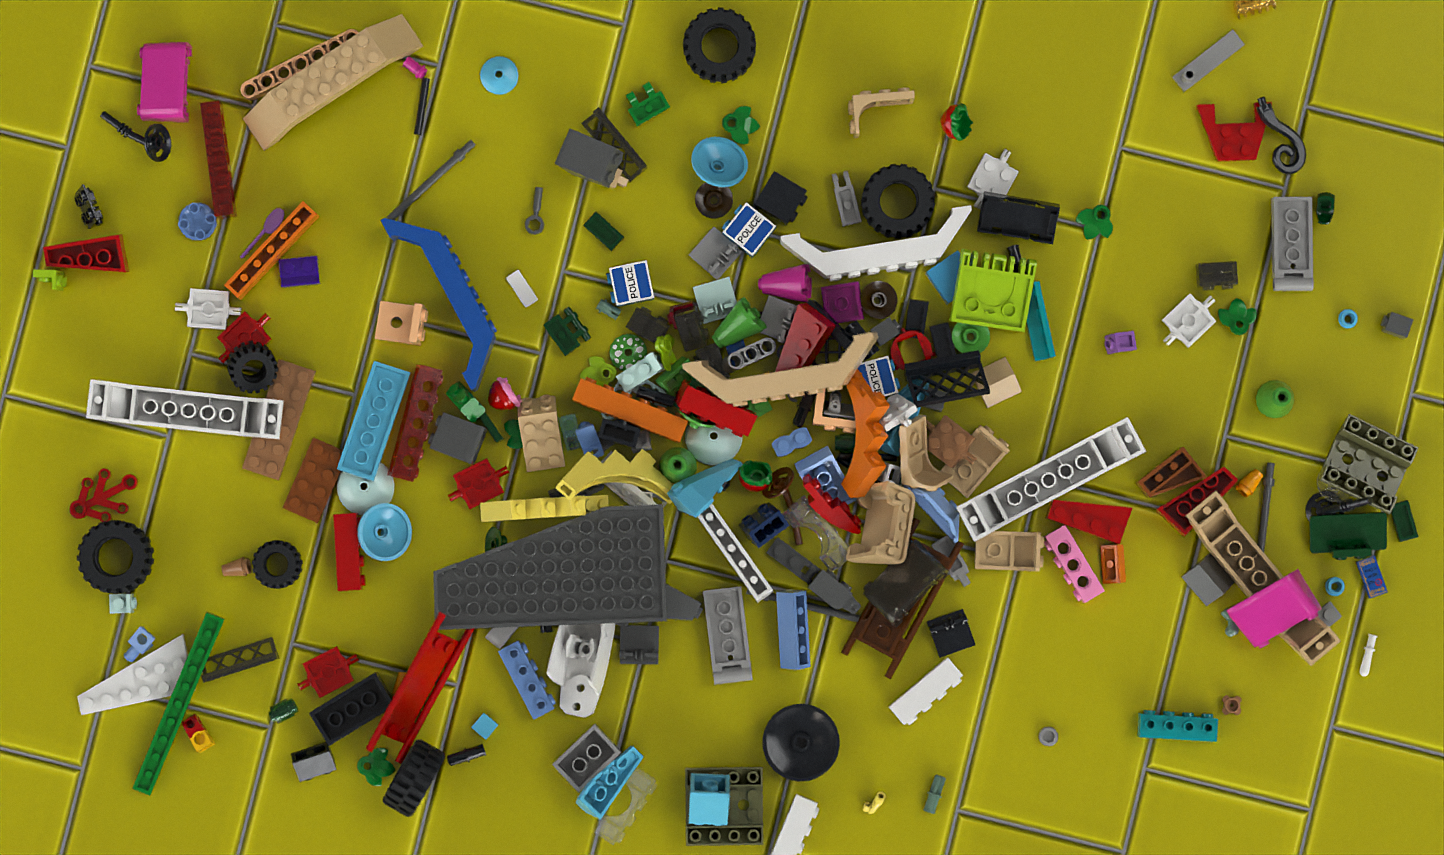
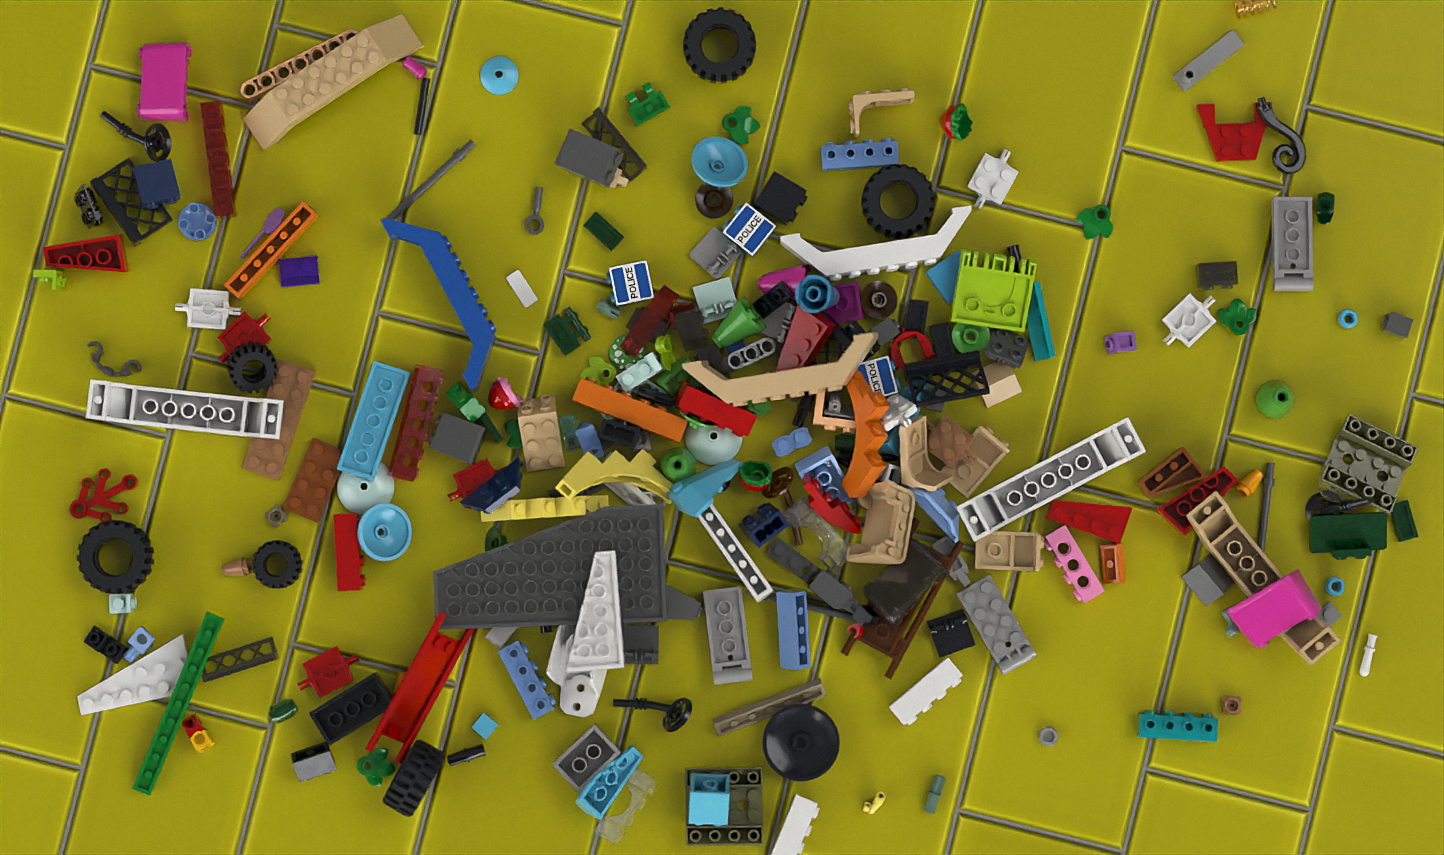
light nougat bracket [375,301,428,346] -> none
light grey hinge [832,171,861,227] -> none
black piece [977,191,1060,244] -> none
blue tile [1356,556,1388,598] -> none
none -> black slope [84,625,128,664]
none -> dark grey piece [87,341,142,377]
none -> black fence [90,158,173,247]
none -> dark blue brick [133,159,180,209]
none -> dark tan plate [265,505,288,528]
none -> dark blue wing [460,457,524,514]
none -> white wing [566,551,625,673]
none -> black dish [613,698,692,732]
none -> clear red slope [619,285,680,358]
none -> dark tan plate [712,678,827,736]
none -> black slope [752,281,794,319]
none -> dark azure cone [795,275,839,313]
none -> medium blue brick [821,138,899,171]
none -> black piece [847,605,881,638]
none -> light grey hinge [956,575,1037,675]
none -> dark grey hinge [984,328,1030,369]

